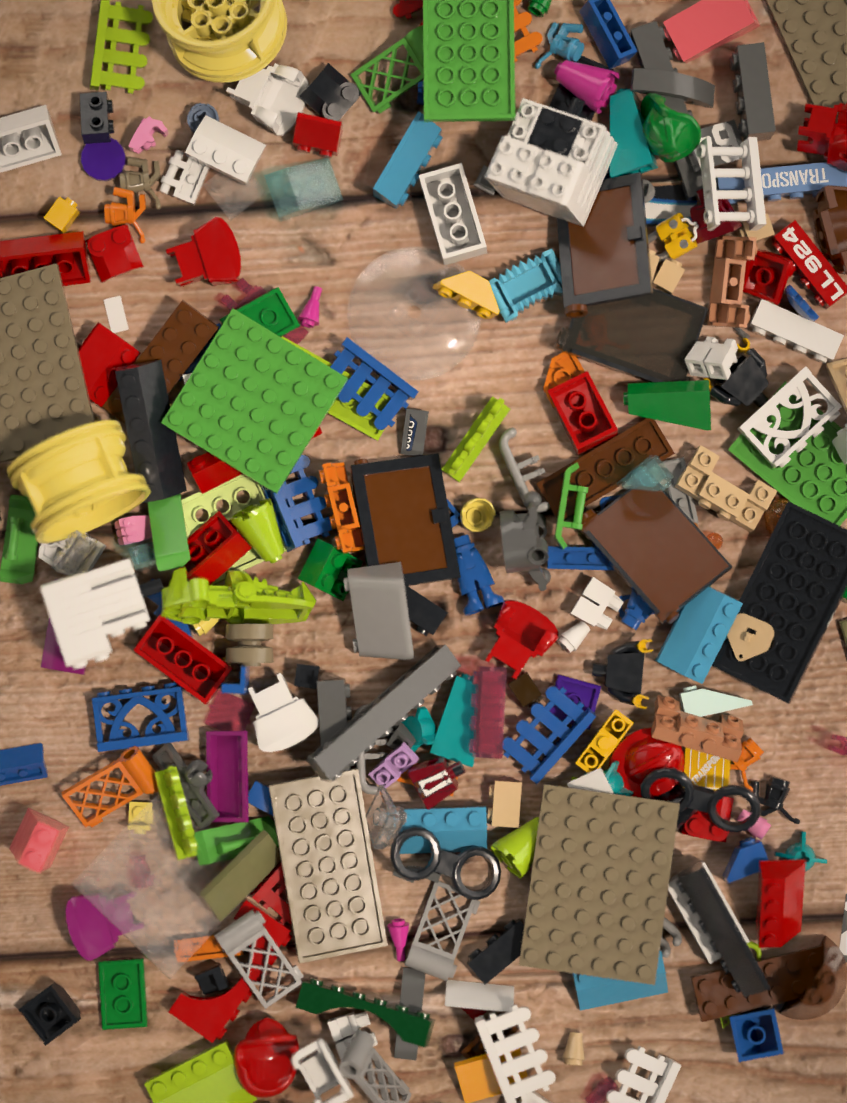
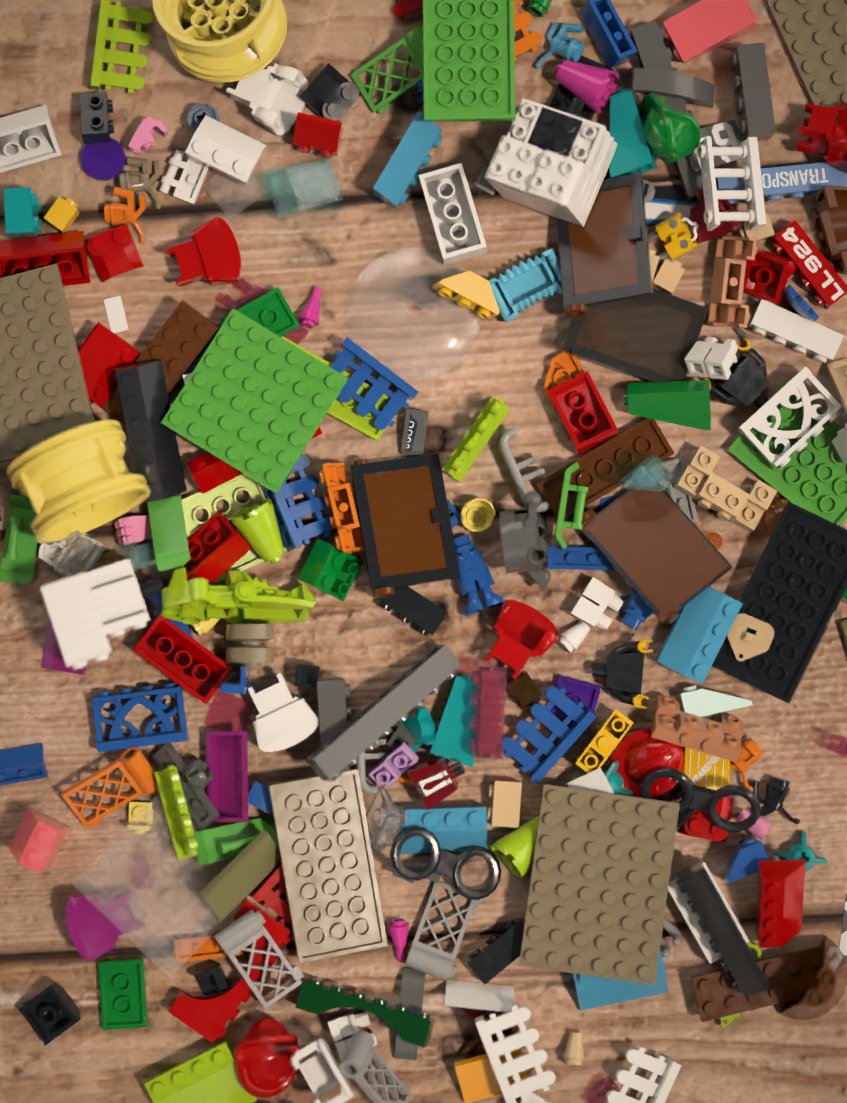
light grey windscreen [344,562,414,660] -> none
blue slope [730,1006,784,1062] -> none
none -> teal brick [4,187,42,240]

